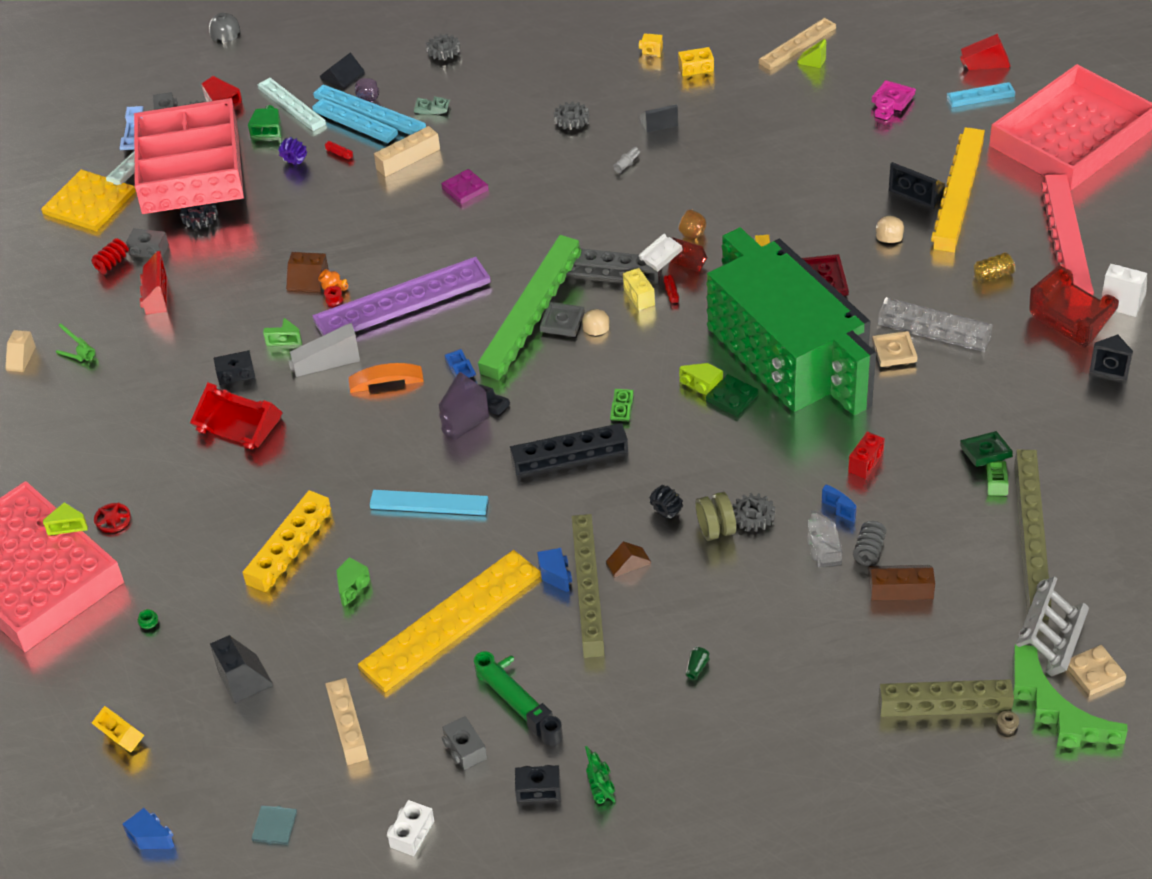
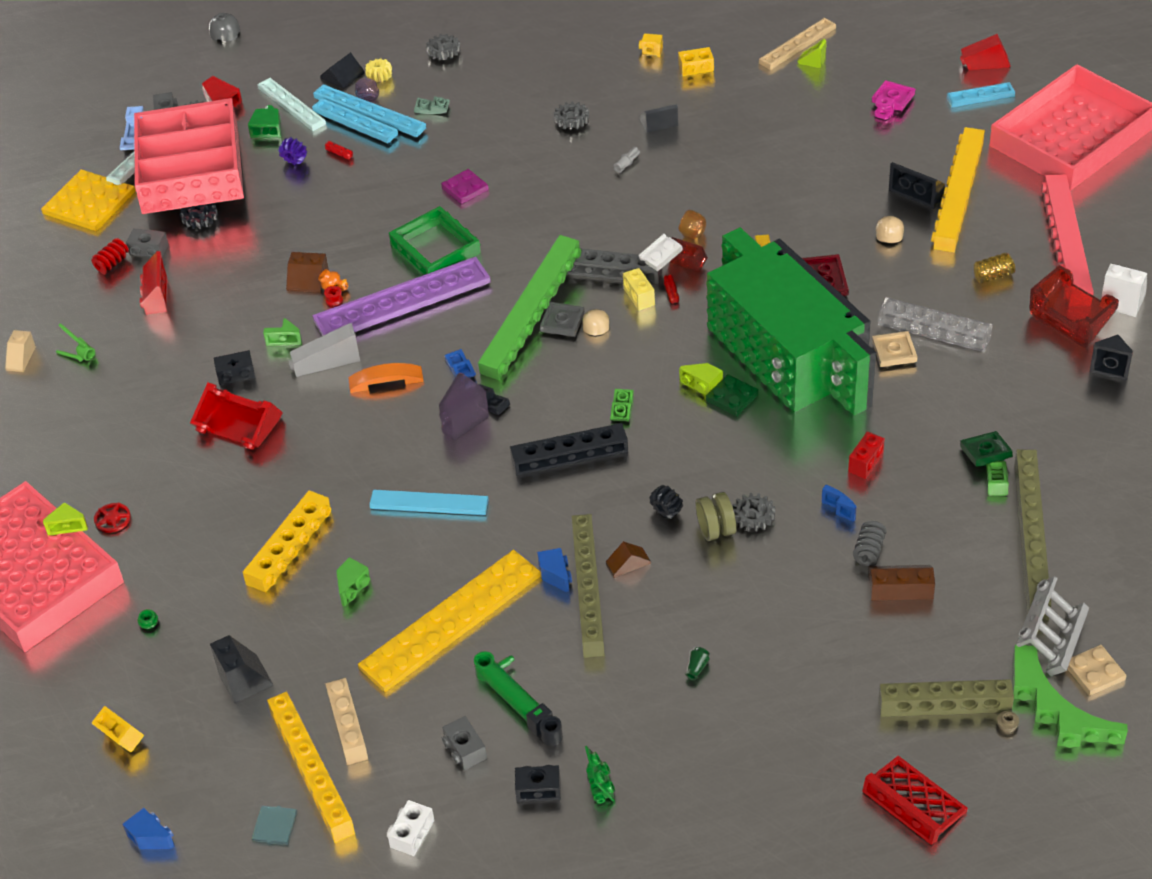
tan brick [374,126,440,177] -> none
clear slope [807,510,843,568] -> none
none -> yellow brick [267,691,355,843]
none -> light yellow gear [365,58,392,83]
none -> green window [389,206,481,275]
none -> red fence [862,756,968,845]

